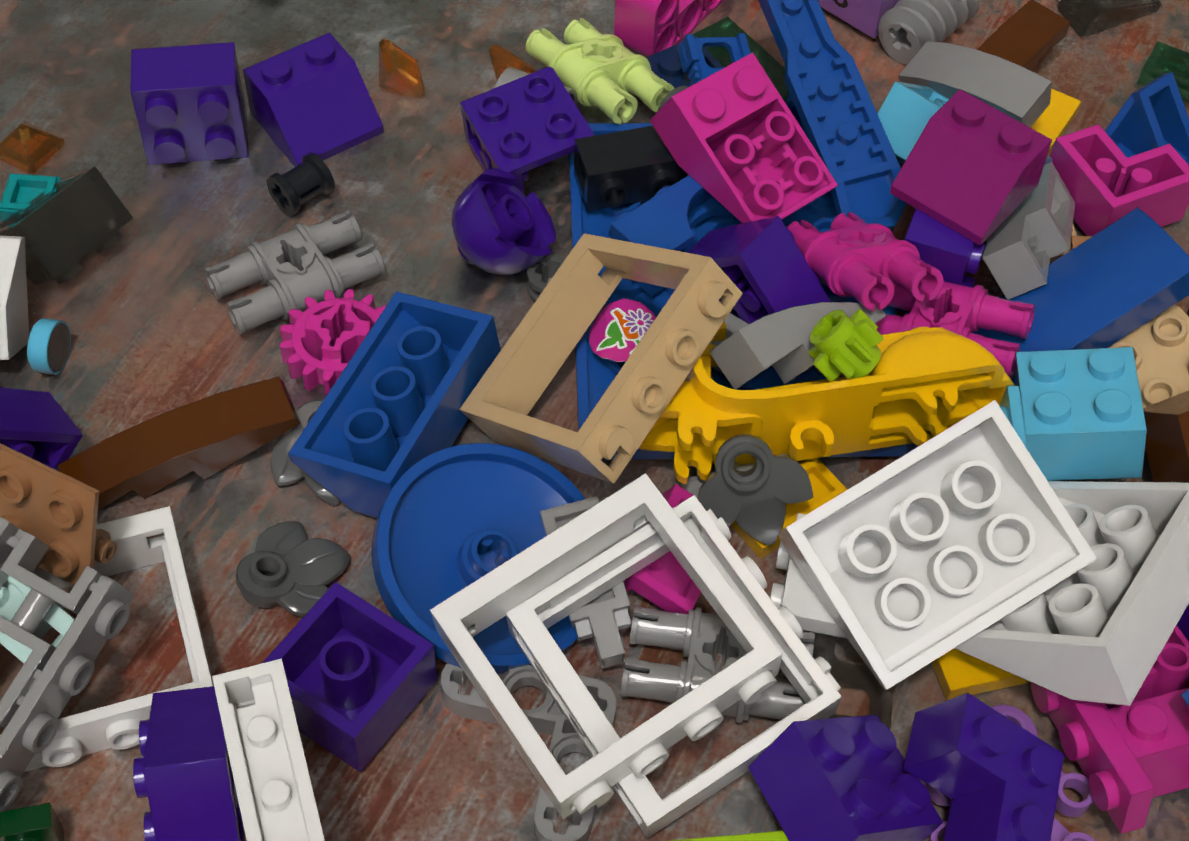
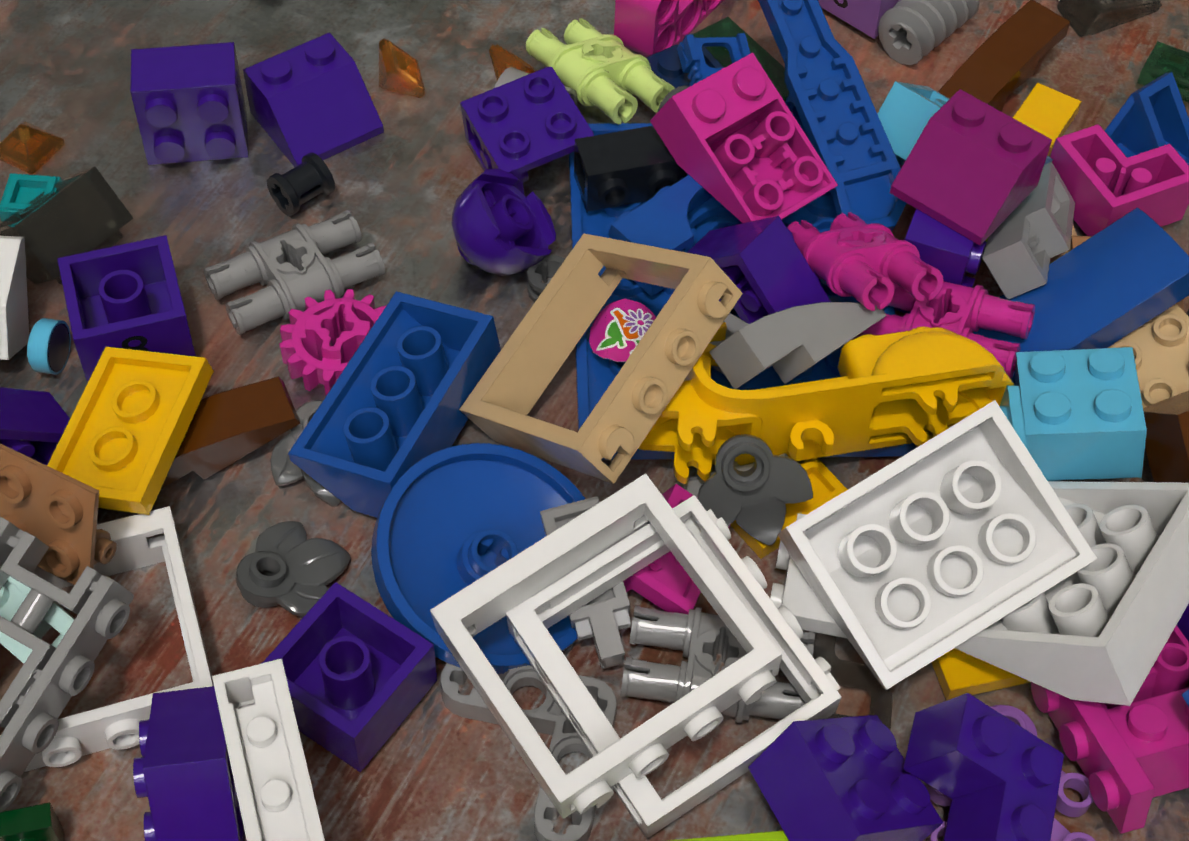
lime gear [808,309,883,382] -> none
light grey slope [898,41,1052,128] -> none
none -> yellow plate [47,347,214,515]
none -> dark purple brick [57,235,196,381]

